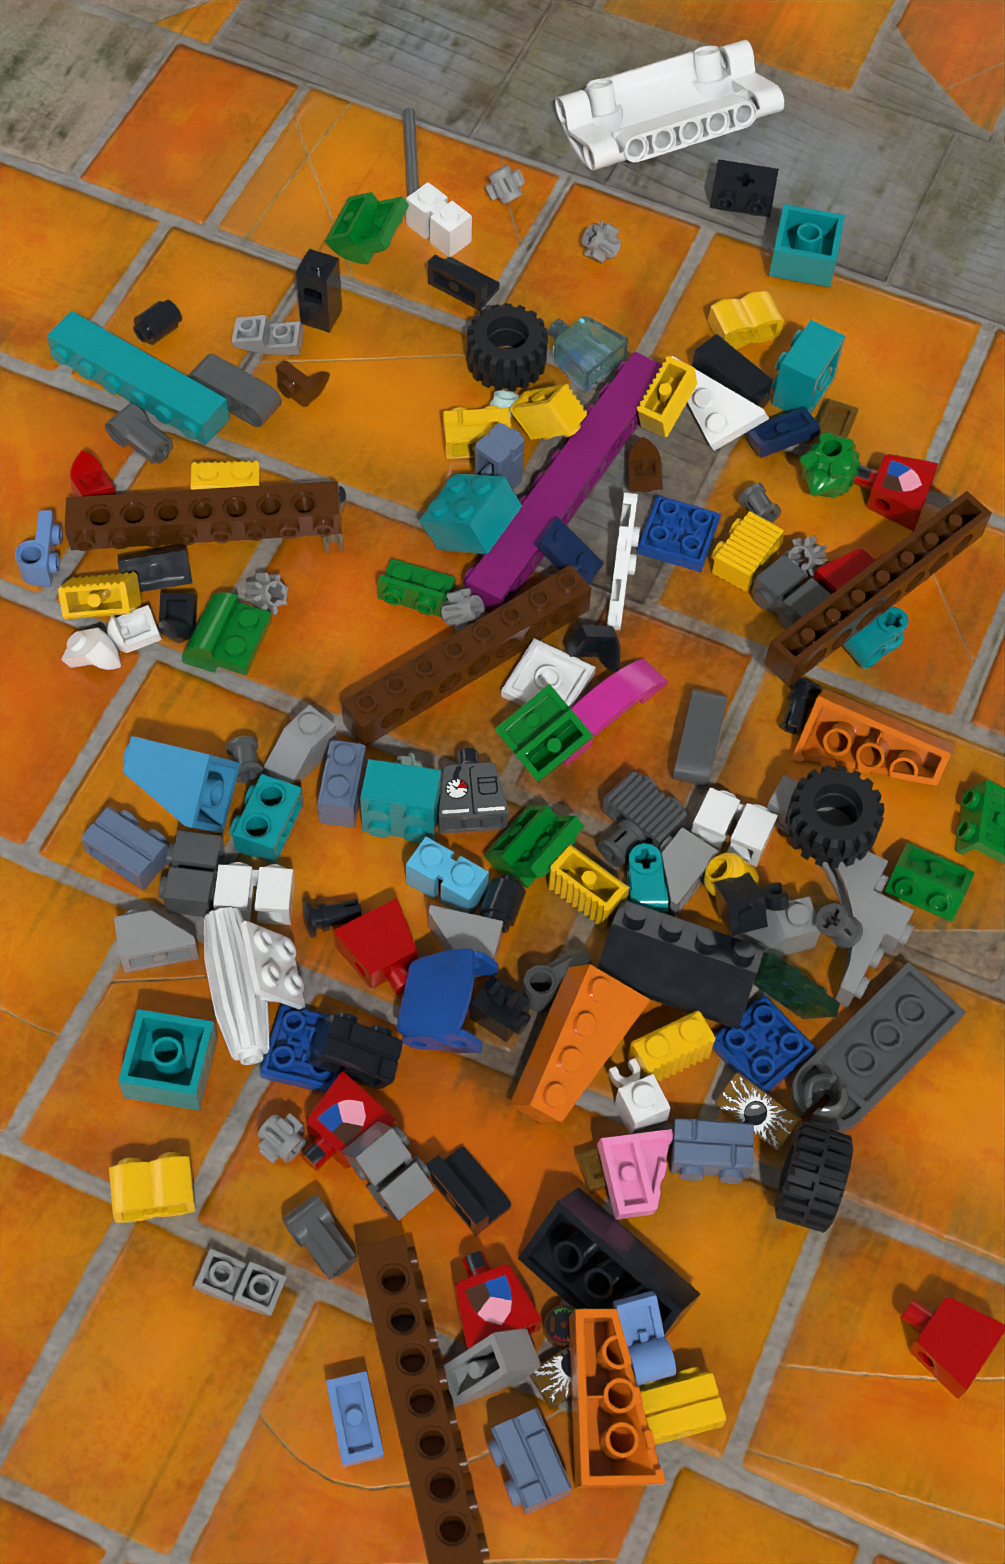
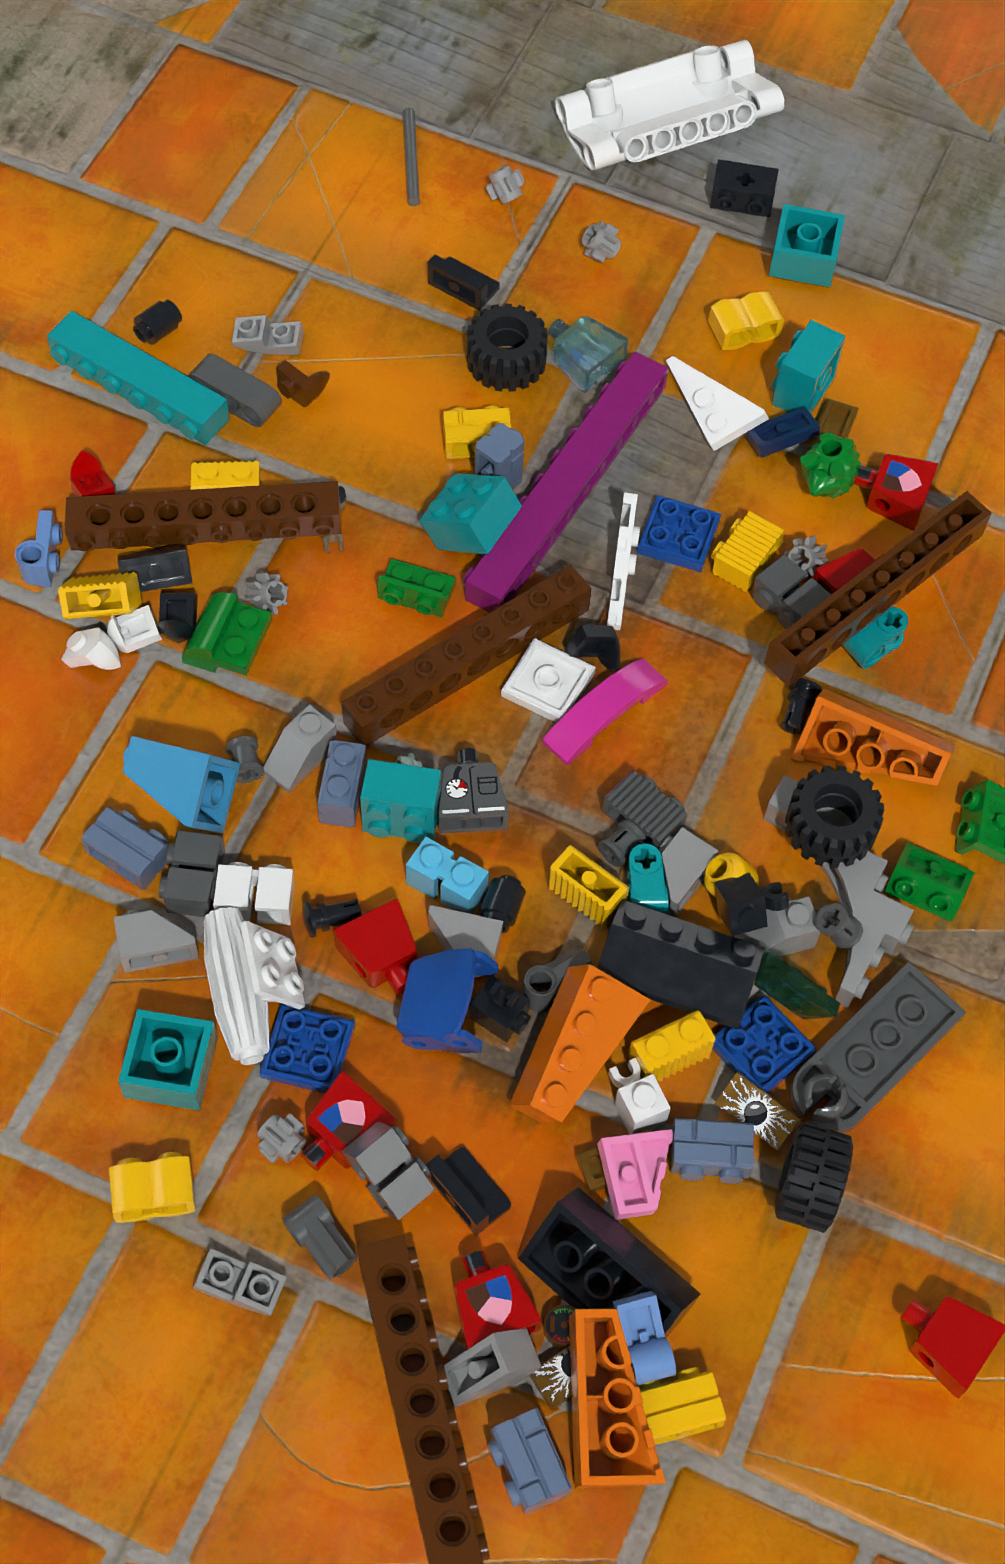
dark grey piece [105,403,173,464] -> none
teal brick [230,774,304,864] -> none
black brick [296,249,342,333] -> none
black brick [309,1012,403,1090] -> none
green brick [325,192,409,264] -> none
medium blue plate [326,1371,384,1467] -> none
white piece [406,182,472,257] -> none
light grey gear [441,588,485,633] -> none
green brick [483,805,585,888] -> none
light aqua plate [490,390,520,417] -> none
green brick [494,684,594,783] -> none
yellow brick [510,384,587,440] -> none
dark blue plate [533,516,604,584] -> none
reddish brown plate [628,437,663,492] -> none
yellow brick [637,356,698,438] -> none
dark grey beam [672,688,728,787] -> none
white piece [691,787,778,867] -> none
black brick [692,334,773,409] -> none
dark grey bush [738,483,781,523] -> none

